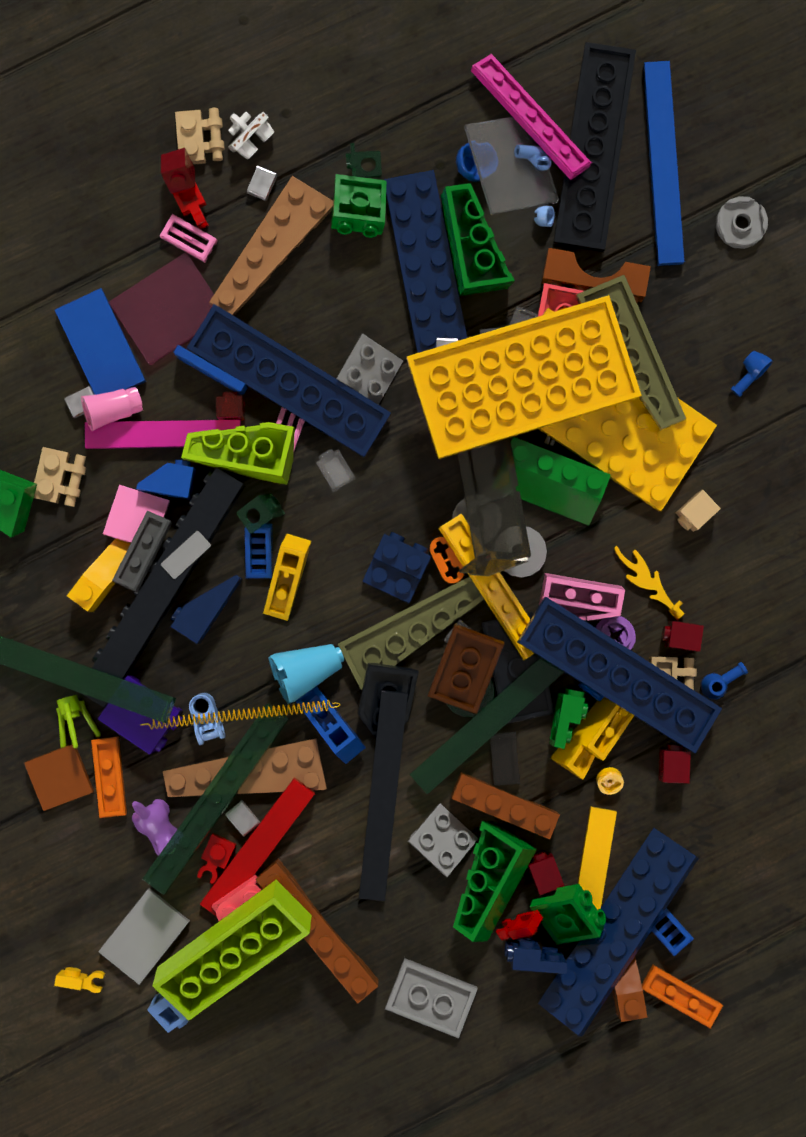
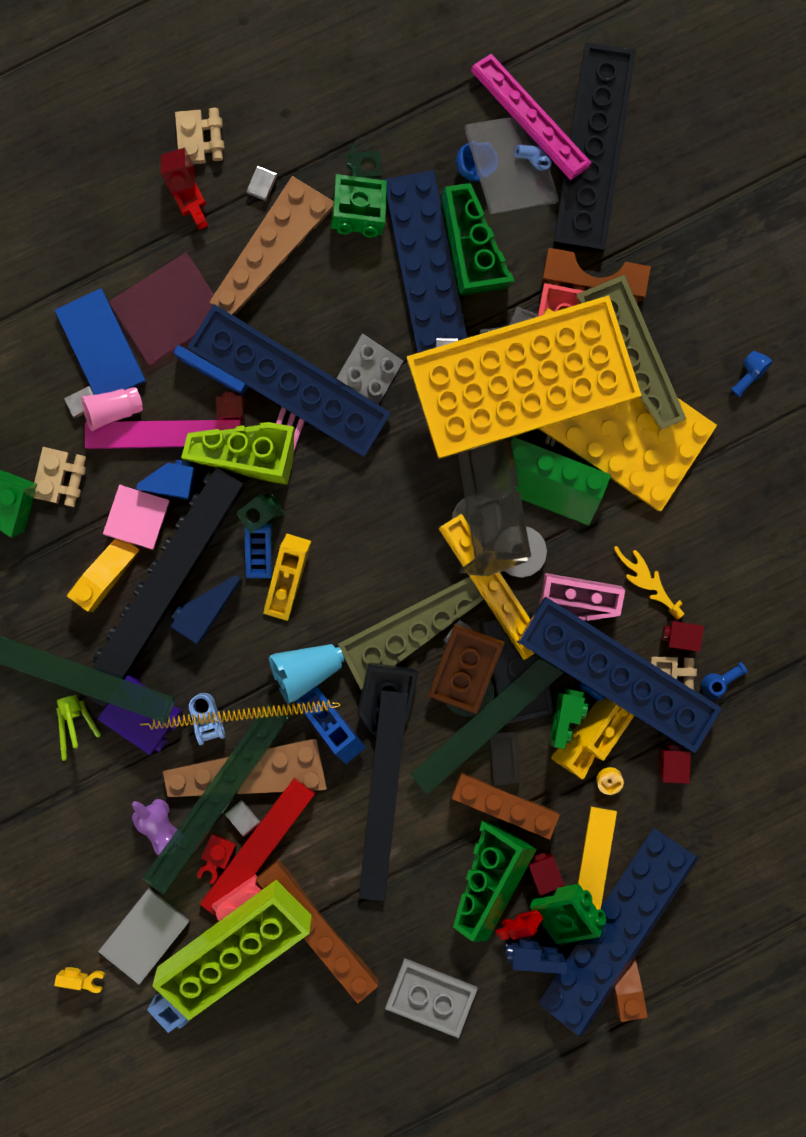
dark orange tile [24,744,94,811] -> none
orange tile [91,736,127,818] -> none
dark grey tile [112,510,172,593] -> none
bright pink tile [160,214,218,263] -> none
light grey sticker [161,531,211,579] -> none
white hips [228,112,274,159] -> none
clear brick [316,449,355,492] -> none
dark blue plate [362,532,431,603] -> none
light grey hinge [408,804,478,877] -> none
orange beam [429,537,464,584] -> none
light blue hinge [534,206,555,227] -> none
medium lavender gear [595,616,636,650] -> none
orange tile [642,965,723,1029] -> none
blue tile [643,61,684,266] -> none
blue slope [652,908,694,956] -> none
tan brick [676,490,721,532] -> none
light grey tile [716,196,768,249] -> none

